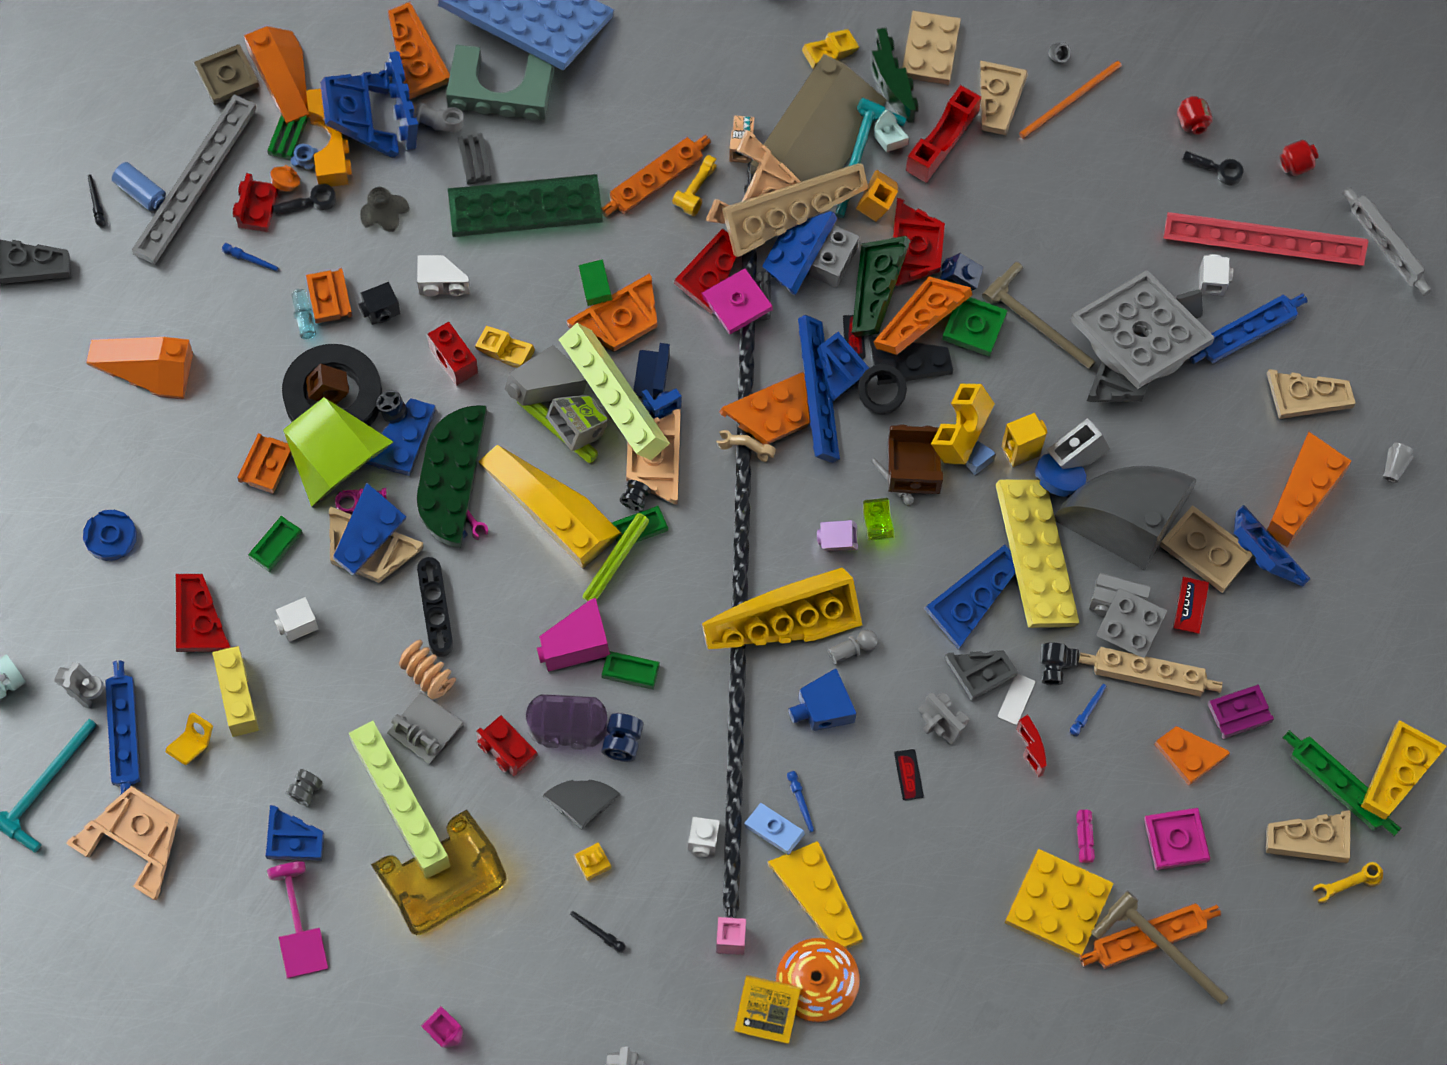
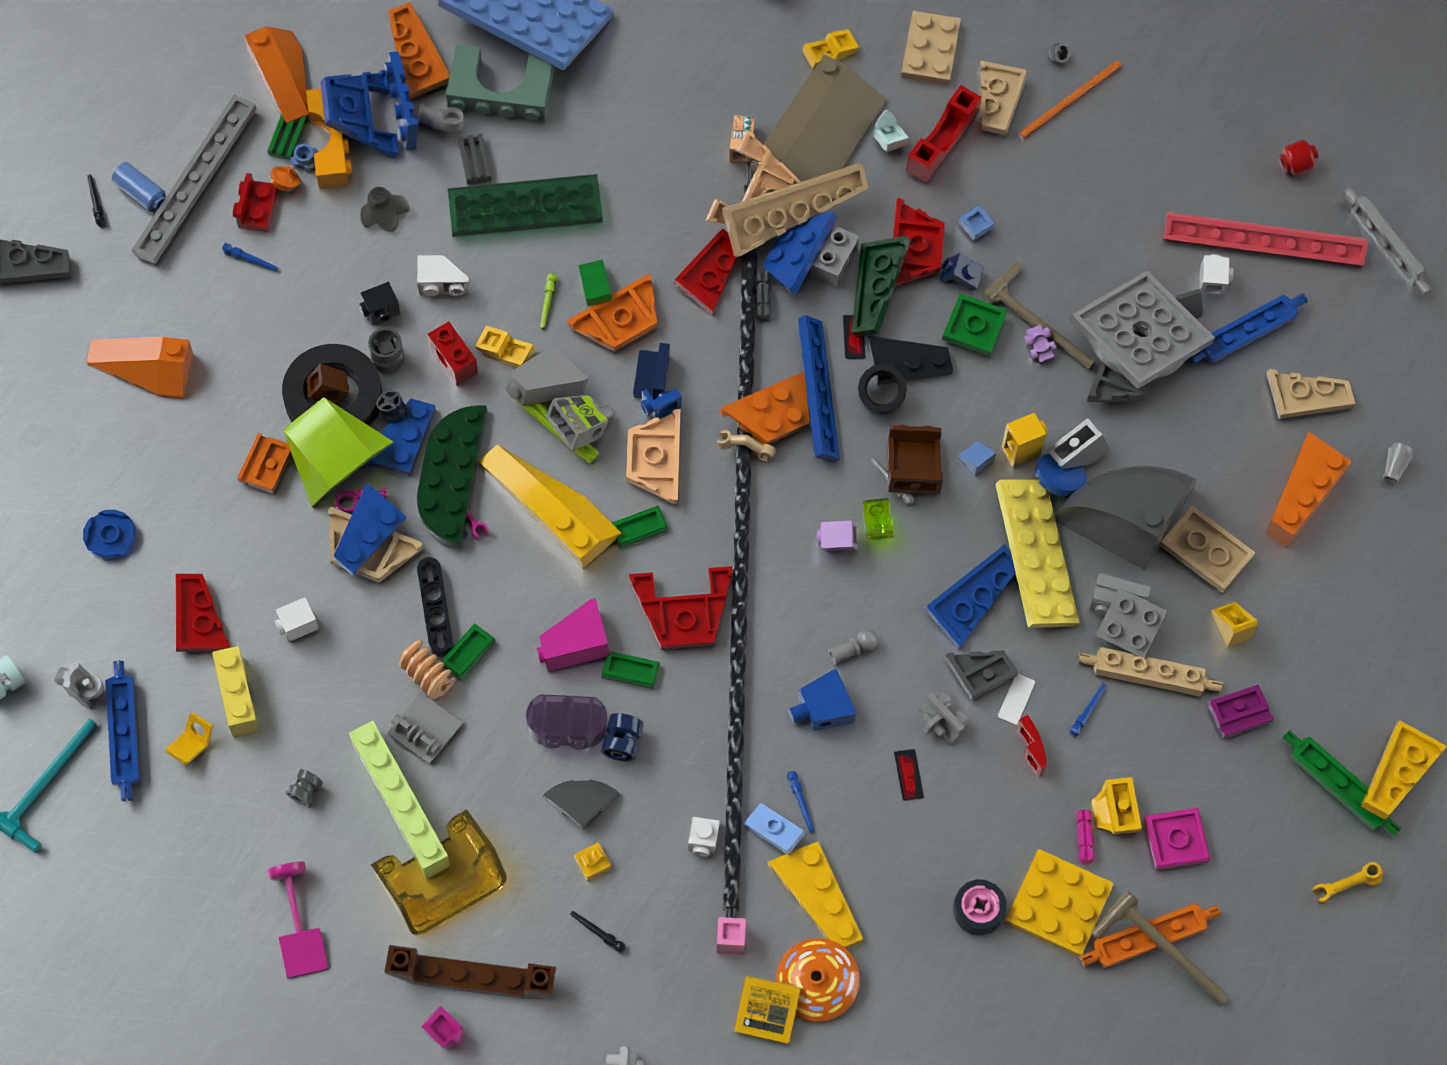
light nougat wing [66,786,179,900] -> none
dark tan plate [194,44,260,105] -> none
green tile [248,516,303,572] -> none
blue wing [266,805,324,861] -> none
black piece [274,184,336,215] -> none
clear light blue axle [291,289,316,339] -> none
orange plate [306,268,352,324] -> none
red bracket [476,715,538,777] -> none
yellowish green brick [558,323,670,460] -> none
lime axle [582,513,649,602] -> none
orange plate [600,135,711,217] -> none
black wheel [620,480,651,511] -> none
yellow brick [672,155,717,217] -> none
dark pink plate [702,268,773,335] -> none
yellow wedge [702,567,862,649] -> none
blue wing [817,332,869,401] -> none
teal bar [835,97,906,218] -> none
light orange slope [855,169,898,222] -> none
dark green slope [870,28,919,123] -> none
orange wing [874,277,973,355] -> none
yellow arch [931,383,995,464] -> none
black piece [1040,643,1079,685] -> none
orange wing [1154,726,1230,786] -> none
red slope [1173,577,1209,634] -> none
red head [1177,96,1213,135] -> none
black piece [1182,151,1244,185] -> none
blue wing [1234,505,1310,586] -> none
tan wing [1266,810,1351,863] -> none
none -> dark grey wheel [368,327,404,374]
none -> reddish brown slope [384,945,556,999]
none -> green tile [440,623,495,681]
none -> lime piece [540,273,557,330]
none -> red wing [629,566,732,650]
none -> wheel [953,879,1007,935]
none -> medium blue plate [959,205,995,240]
none -> lavender piece [1024,325,1057,364]
none -> yellow slope [1091,777,1142,834]
none -> yellow slope [1211,602,1258,647]

